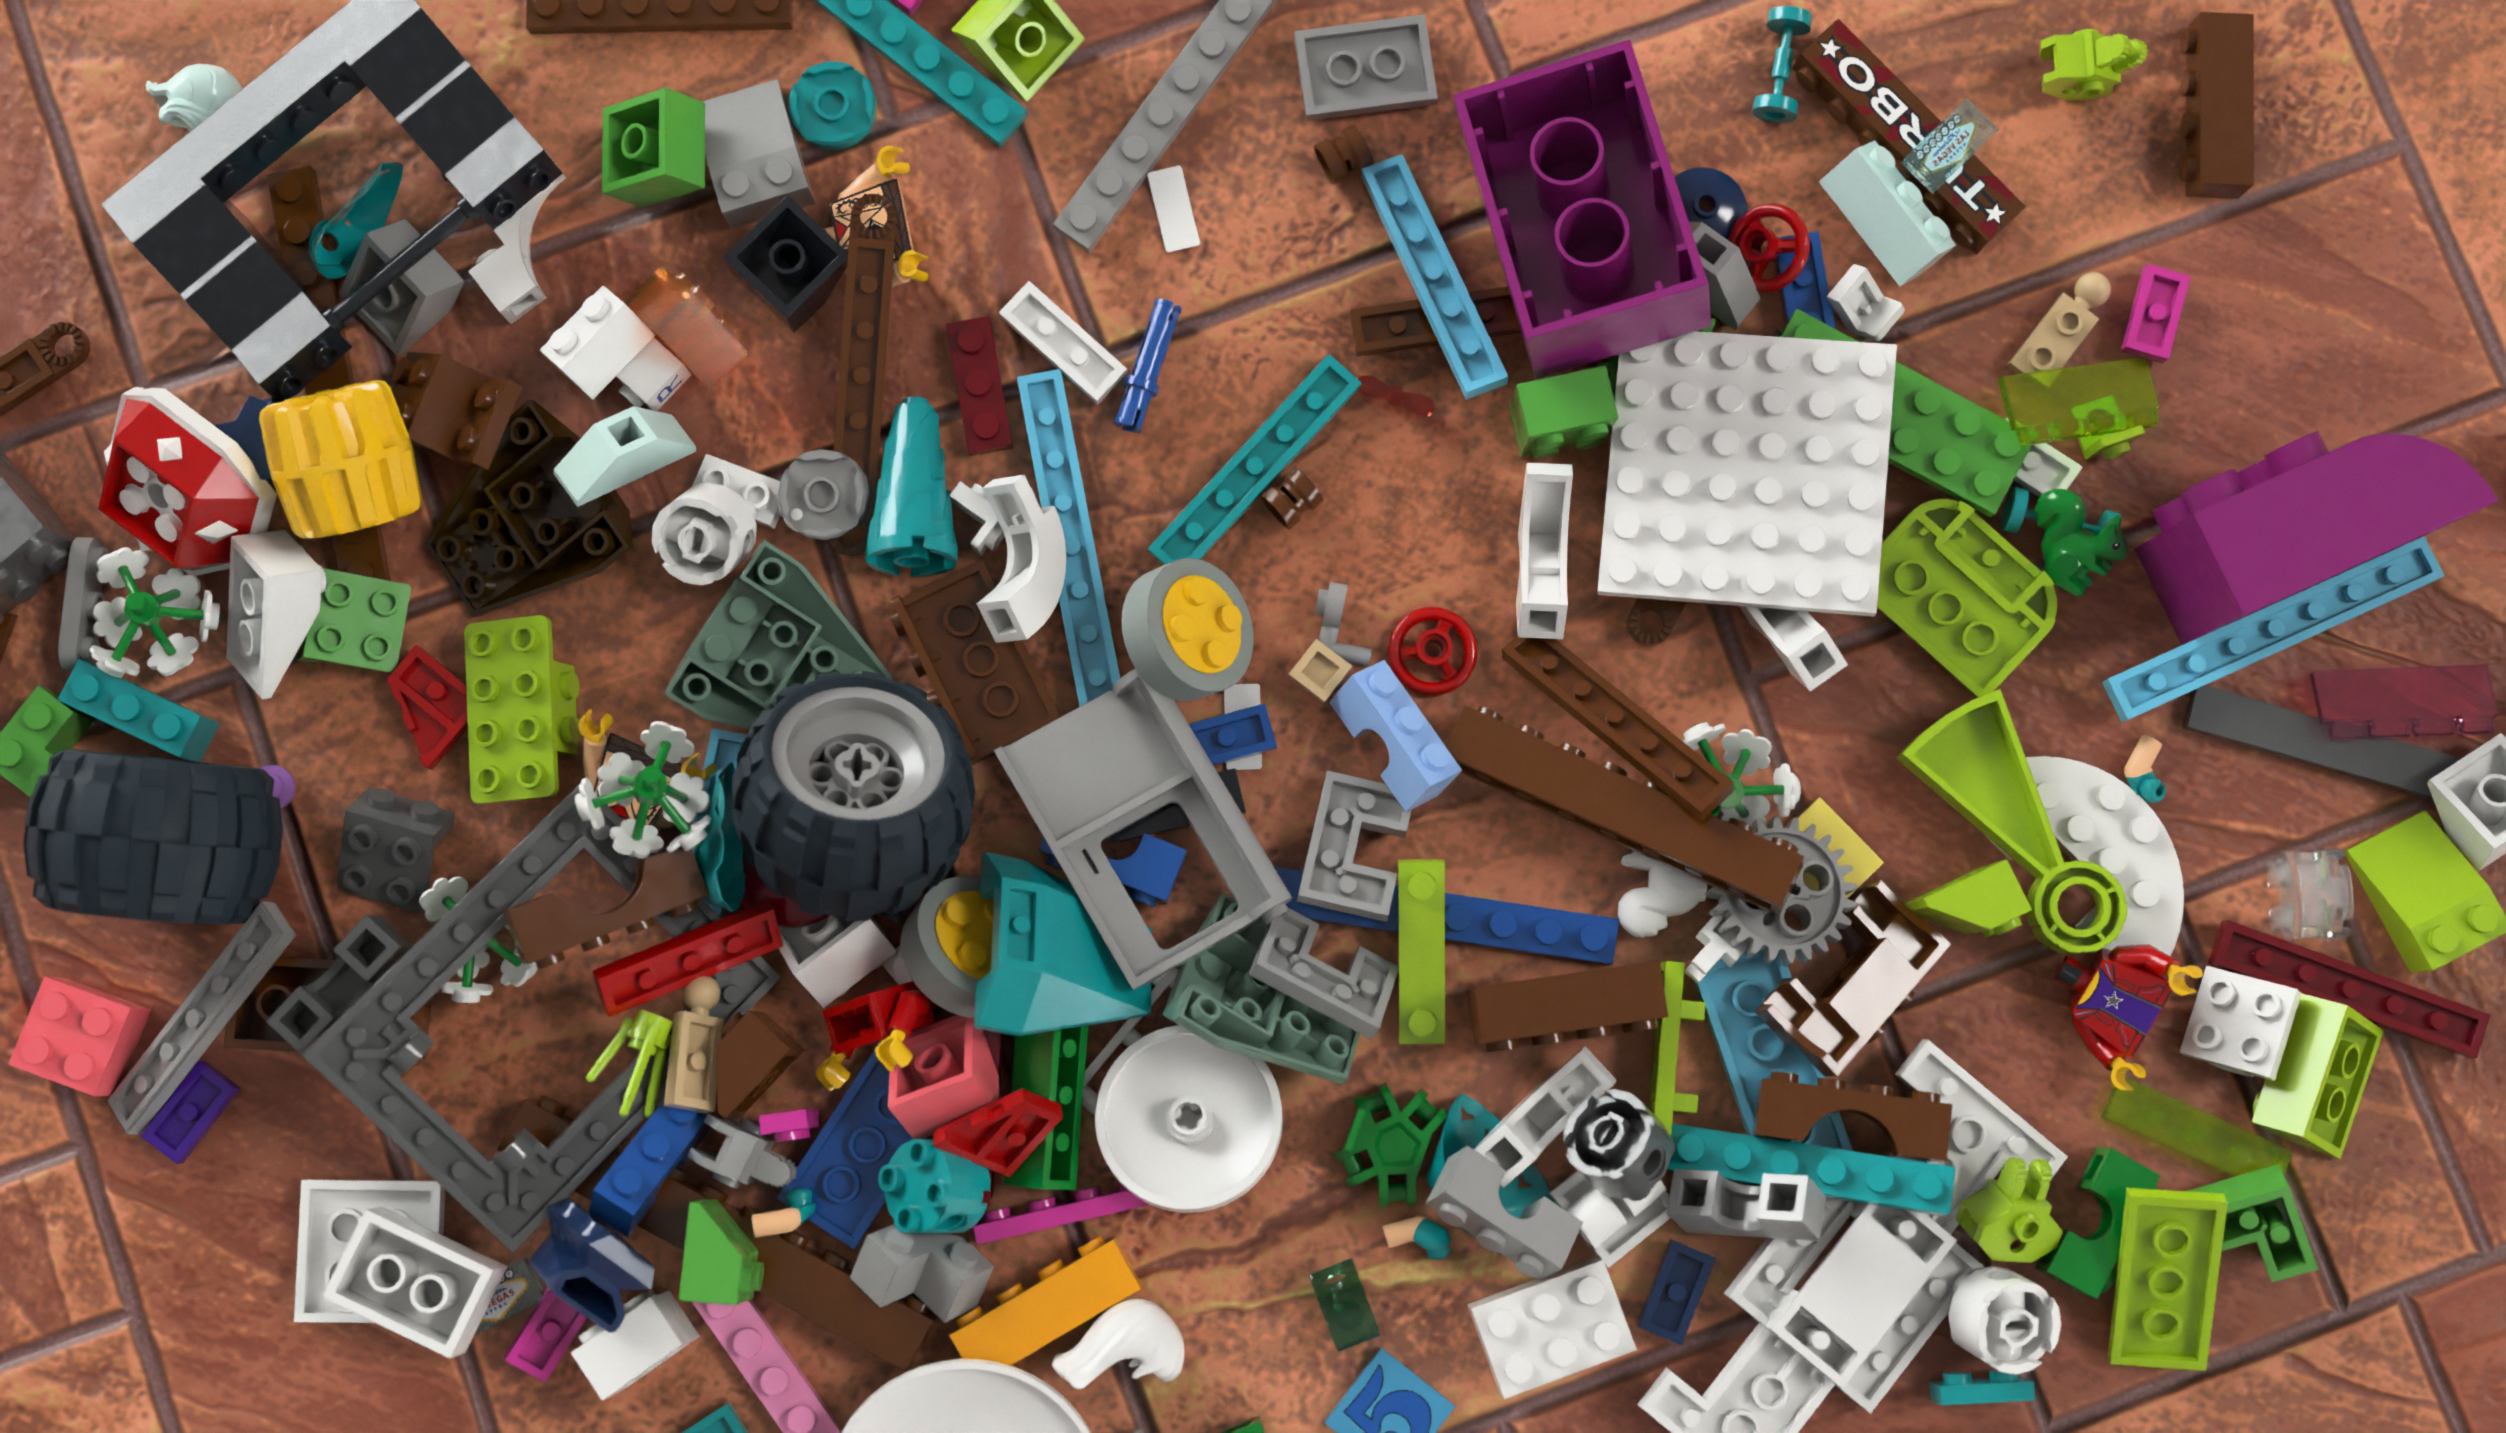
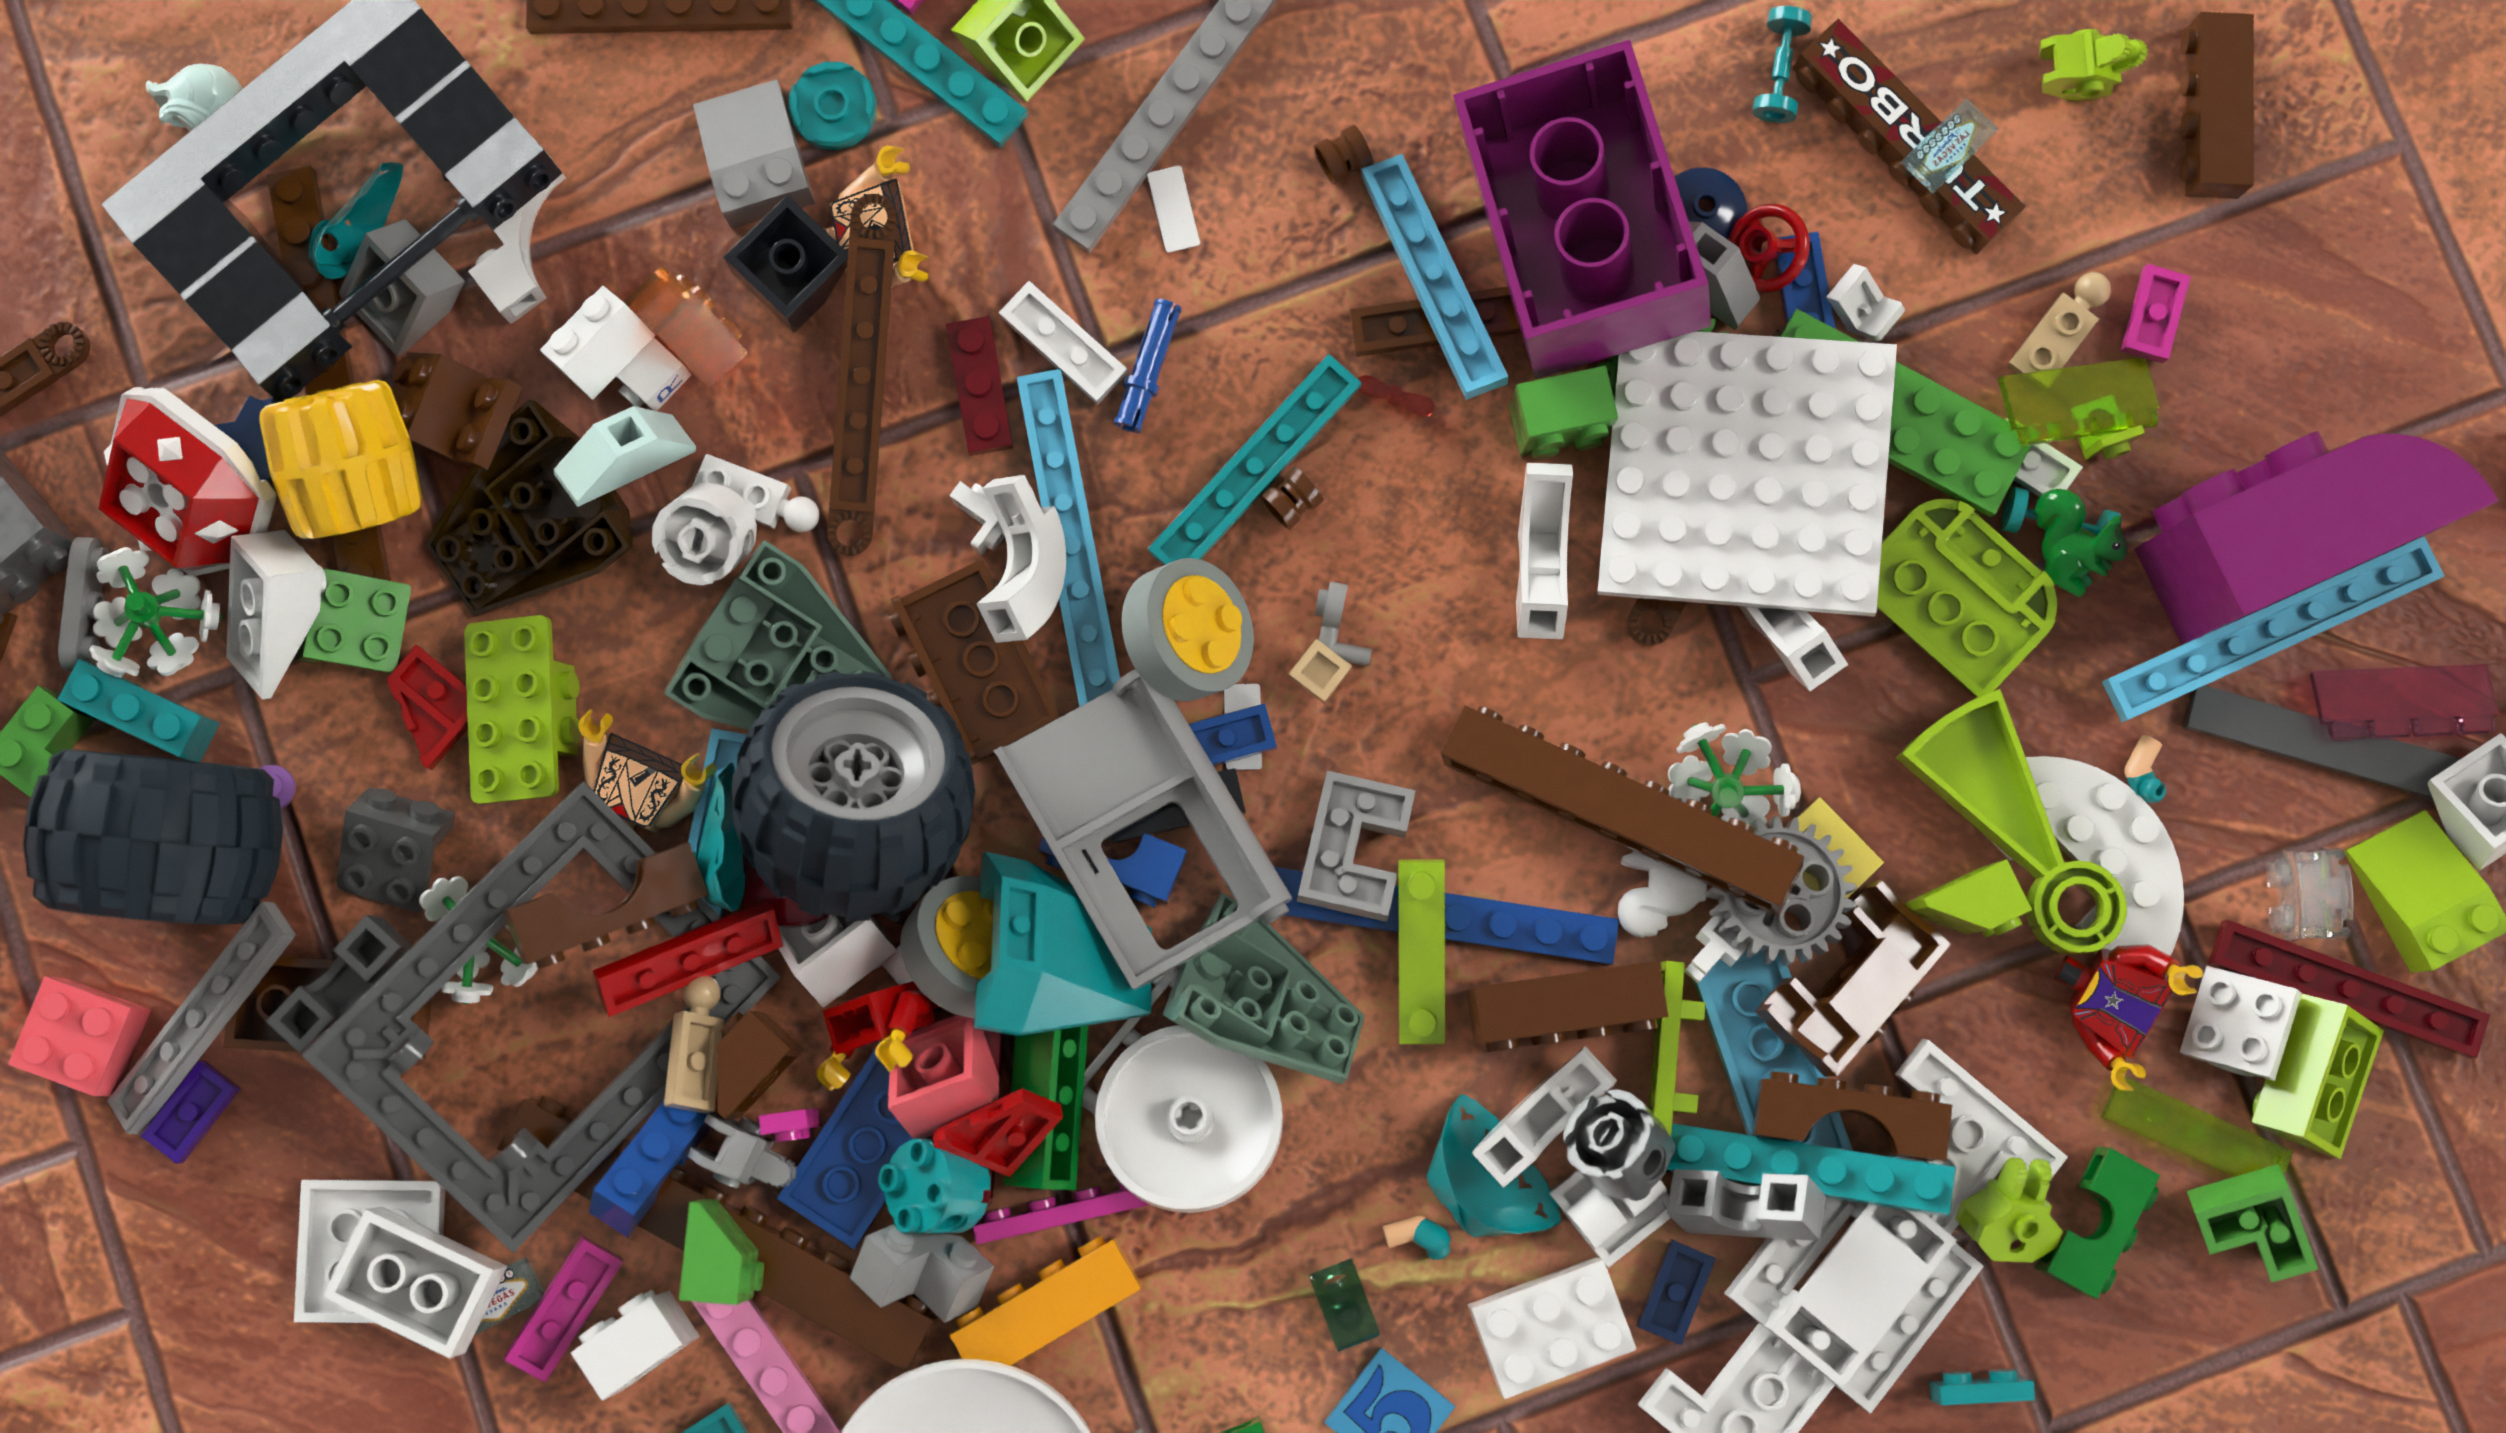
dark blue piece [529,1198,655,1333] -> none
white plant [575,721,711,859] -> none
lime plant [586,1009,673,1118] -> none
bright green brick [602,87,705,208] -> none
light nougat arm [752,1187,816,1238] -> none
light grey tile [778,449,870,540] -> none
teal cone [865,396,958,577] -> none
white piece [1052,1299,1184,1389] -> none
light grey plate [1248,908,1399,1040] -> none
light grey plate [1294,14,1438,121] -> none
light blue arch [1329,660,1462,812] -> none
green piece [1332,1082,1448,1207] -> none
red piece [1388,607,1478,696] -> none
light grey arch [1425,1146,1583,1279] -> none
reddish brown plate [1501,635,1734,821] -> none
light aqua brick [1819,140,1956,286] -> none
white brick [1948,1266,2061,1374] -> none
lime plate [2107,1188,2228,1371] -> none

